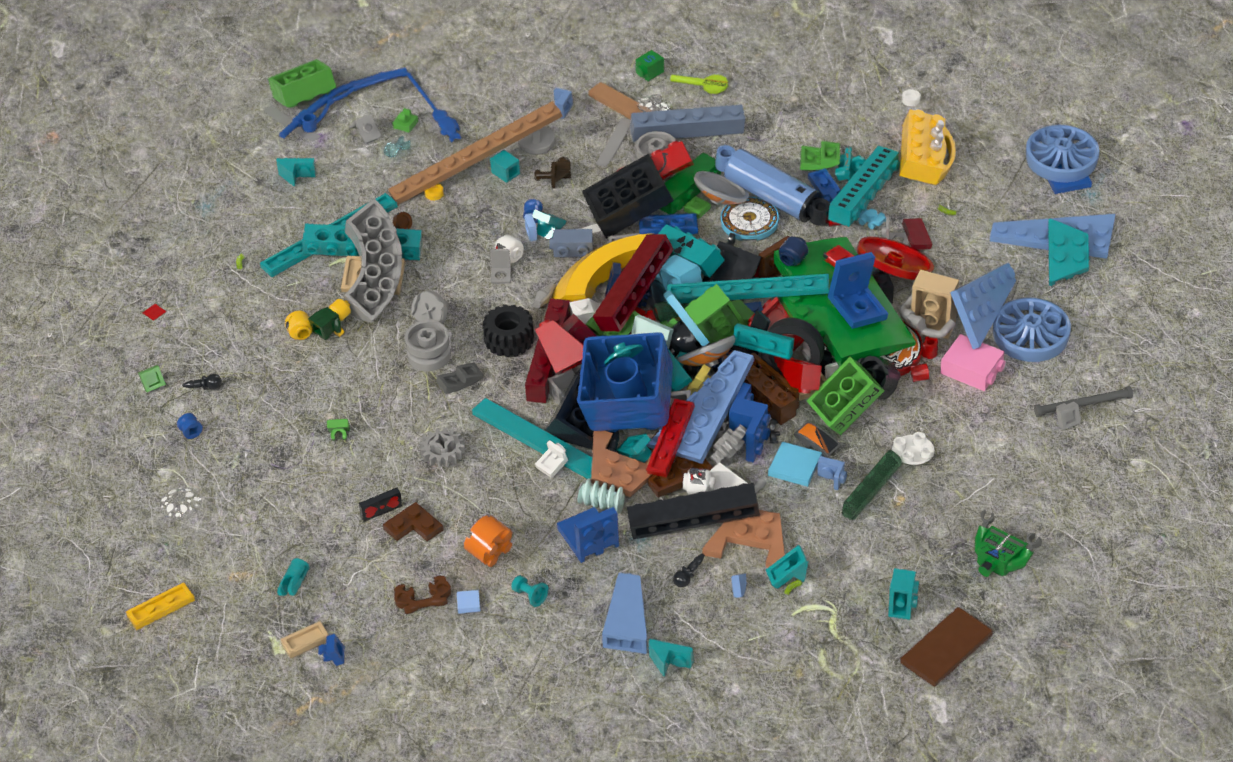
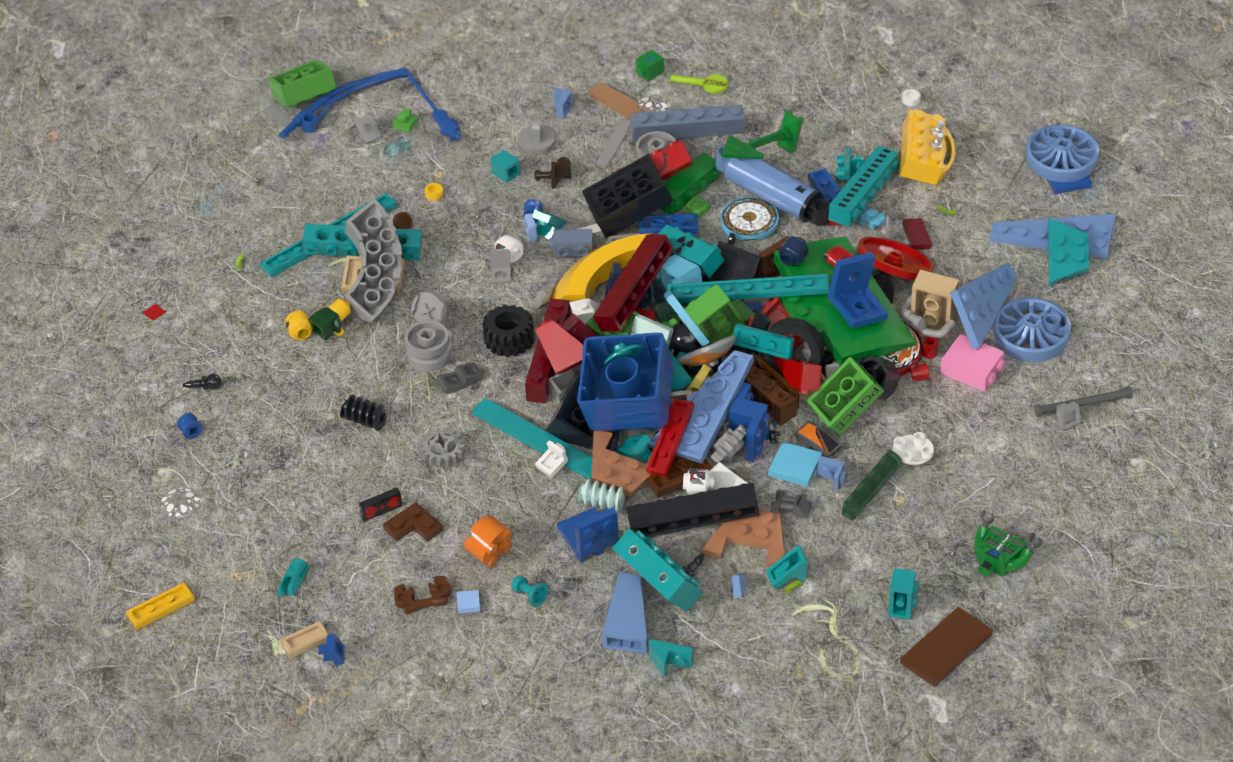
bright green tile [138,365,166,393] -> none
teal slope [276,158,316,187] -> none
bright green tile [327,419,350,441] -> none
medium nougat plate [388,101,563,205] -> none
light grey dish [694,171,749,205] -> none
bright green slope [800,141,840,170] -> none
none -> black piece [340,394,387,431]
none -> teal piece [612,529,704,612]
none -> green piece [721,110,804,159]
none -> dark grey piece [771,490,813,518]

